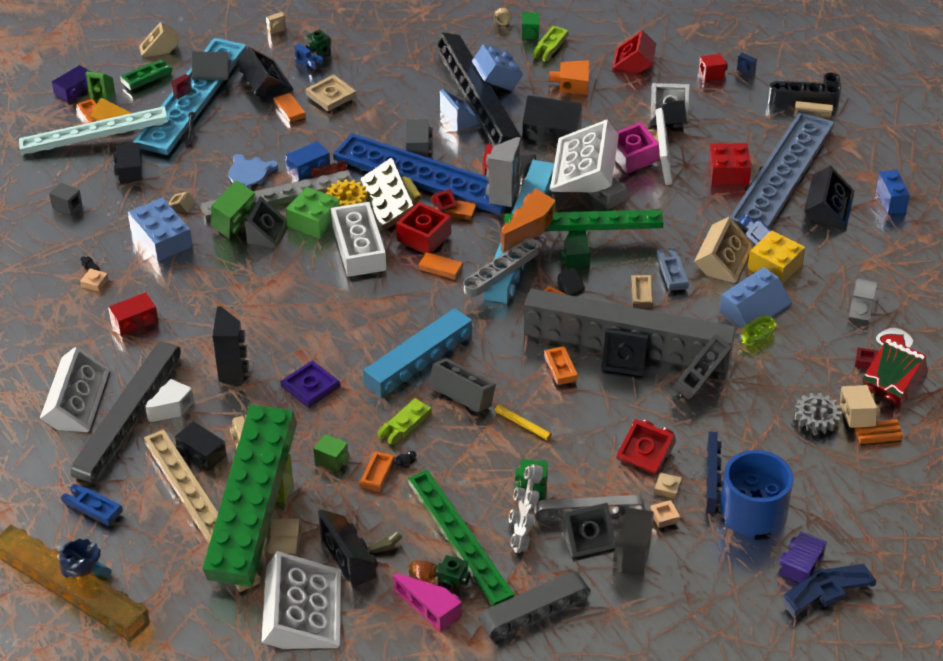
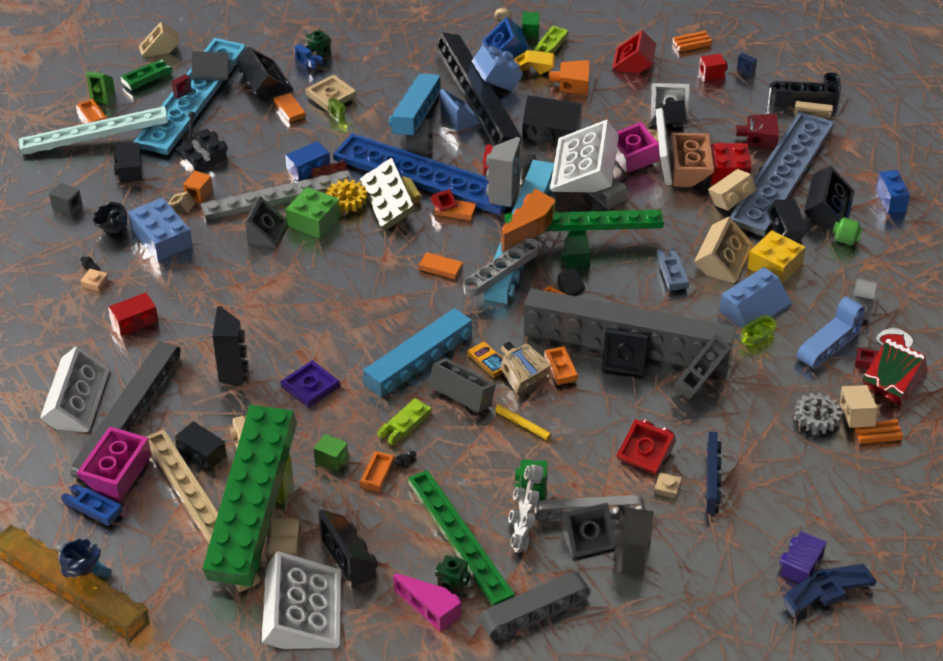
dark purple brick [52,65,90,102] -> none
light orange slope [90,98,132,121] -> none
white slope [145,379,194,422] -> none
bright green brick [211,180,255,238] -> none
medium blue tile [229,154,278,189] -> none
tan plate [266,12,286,35] -> none
white brick [331,202,386,277] -> none
olive bar [367,531,402,553] -> none
red brick [396,202,451,254] -> none
clear orange cone [407,560,437,584] -> none
tan tile [631,275,653,308] -> none
light nougat plate [650,500,680,528] -> none
blue brick [720,450,794,538] -> none
plate [739,214,771,245] -> none
none -> dark pink slope [77,426,152,502]
none -> black hair [92,202,128,234]
none -> black plate [176,128,228,172]
none -> orange brick [183,171,213,203]
none -> clear neon green plate [328,97,346,123]
none -> dark azure brick [389,73,441,135]
none -> tile [468,341,503,379]
none -> blue slope [482,17,528,59]
none -> tan torso [500,342,551,394]
none -> yellow slope [514,50,555,75]
none -> nougat slope [669,133,714,187]
none -> orange tile [673,31,712,52]
none -> tan brick [708,169,757,211]
none -> dark red torso [735,114,779,150]
none -> black brick [767,199,808,242]
none -> medium blue beam [796,296,865,369]
none -> bright green head [832,218,863,246]

